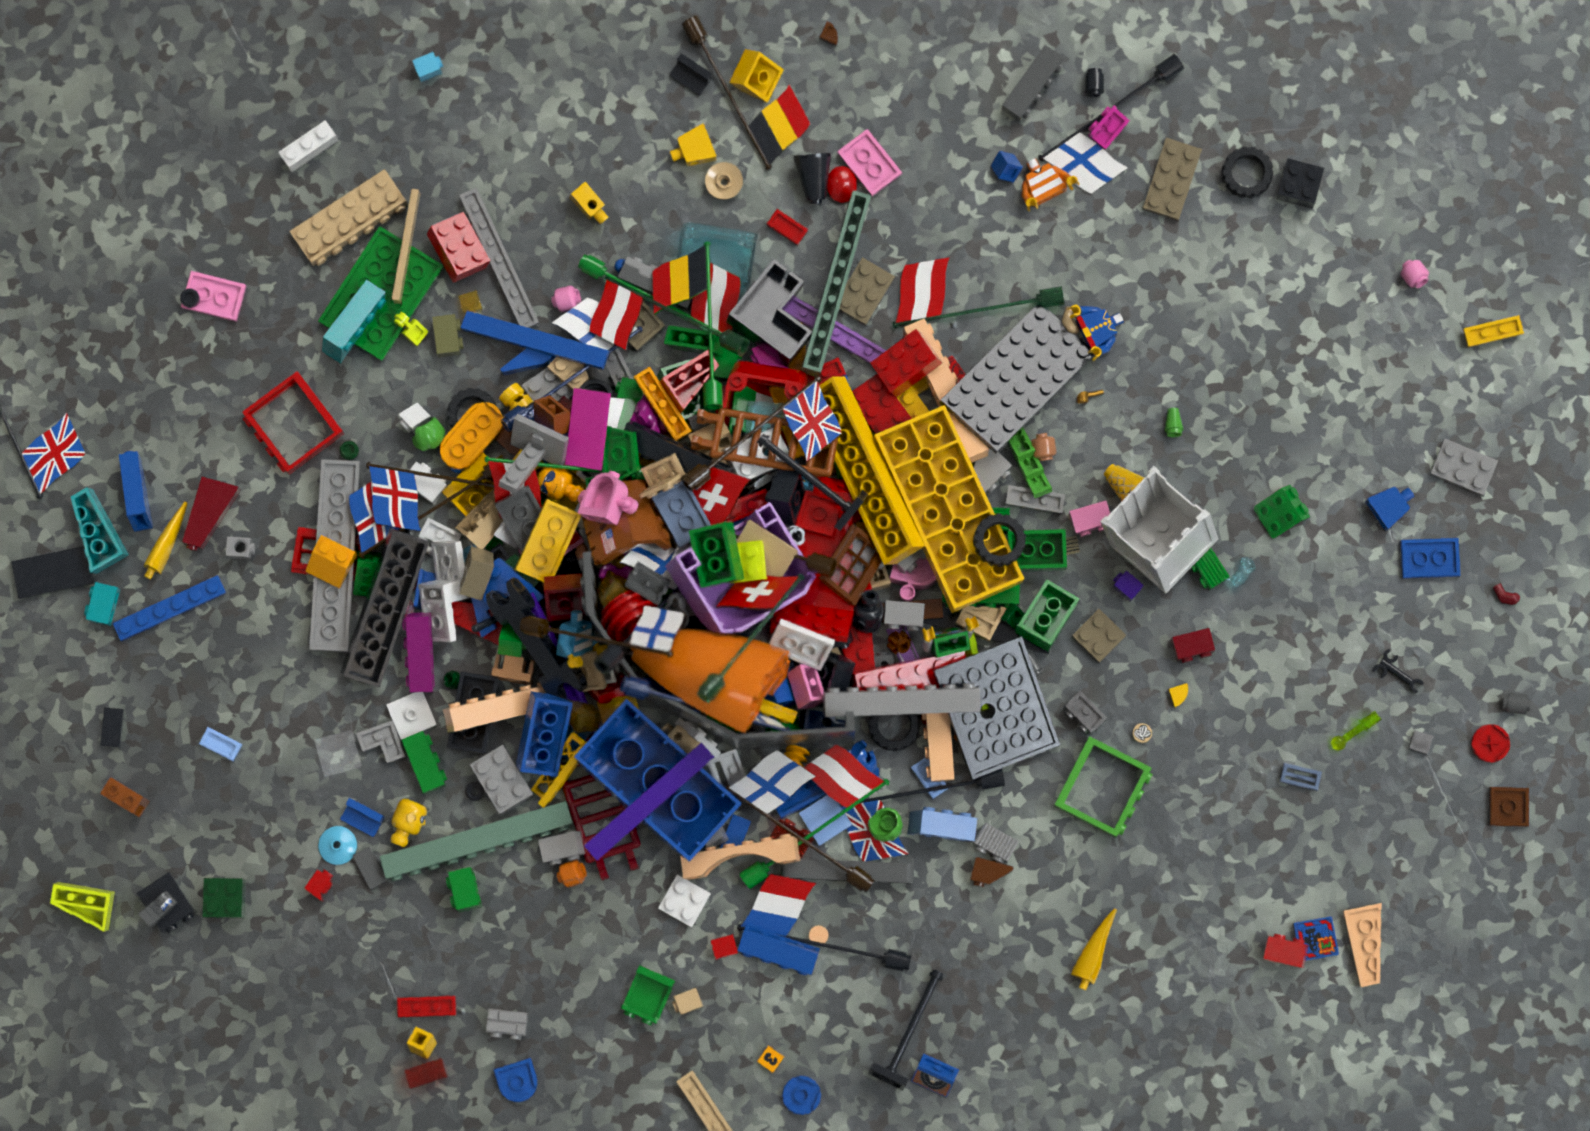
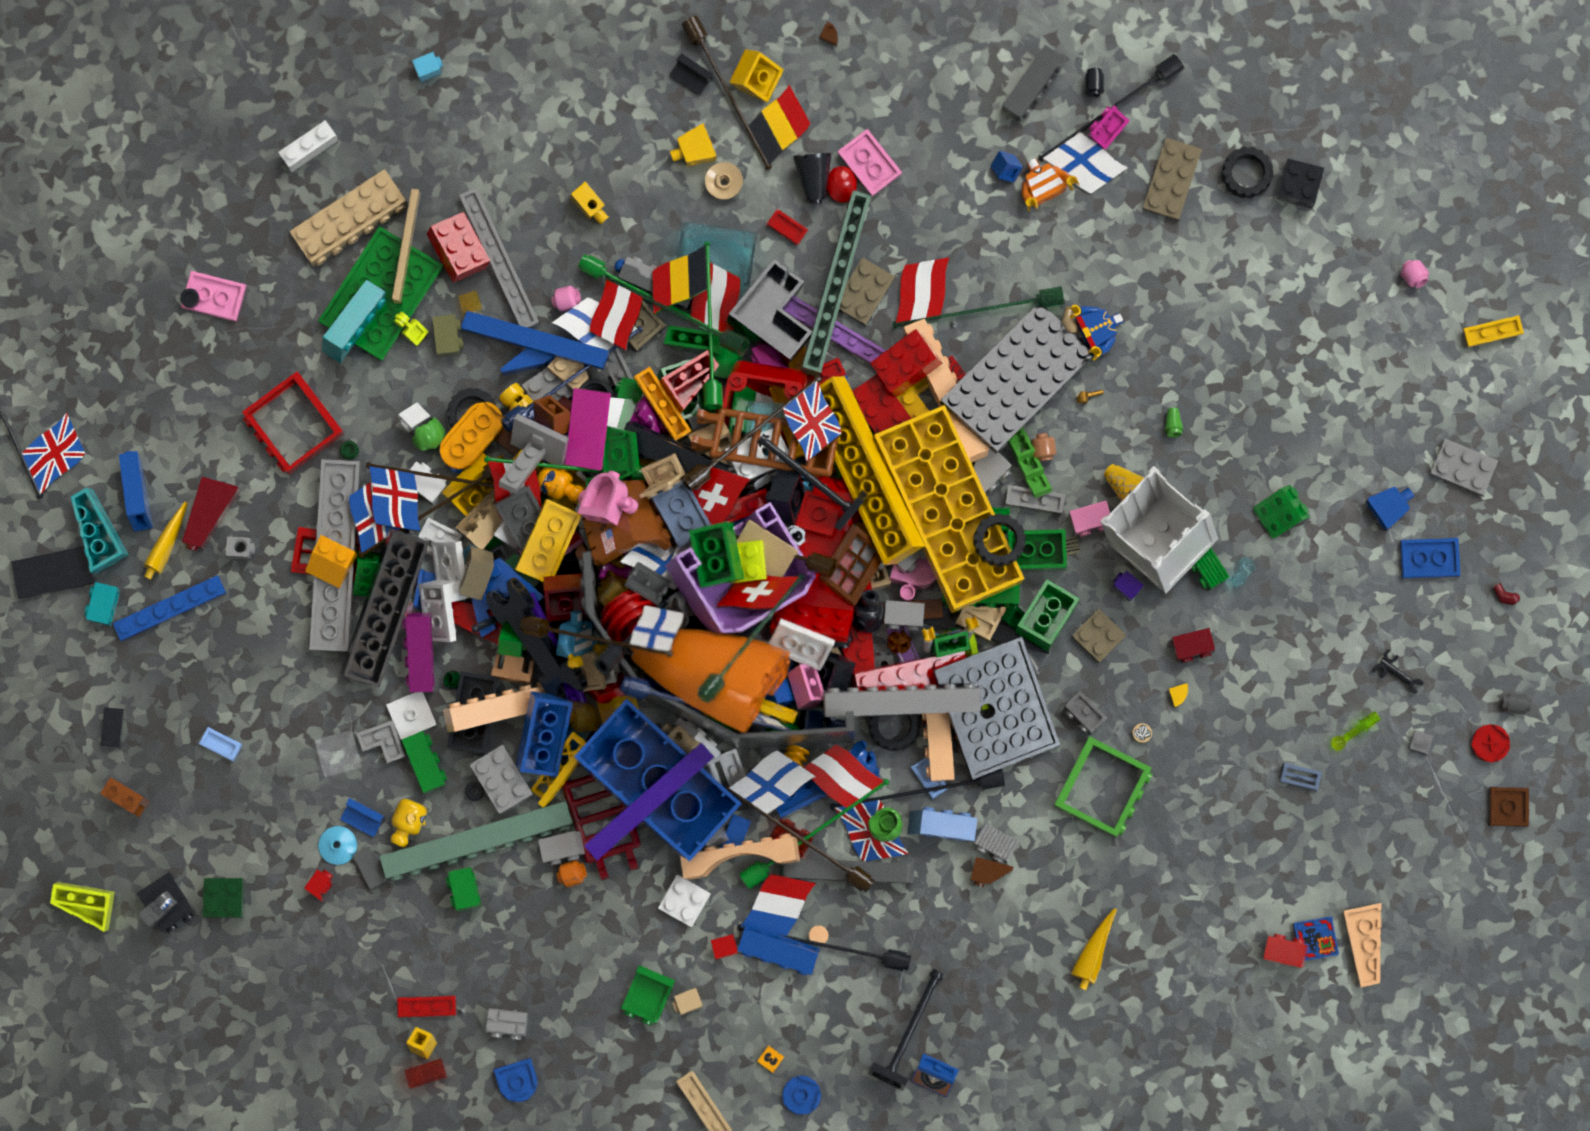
light blue tile [799,795,852,846] -> none

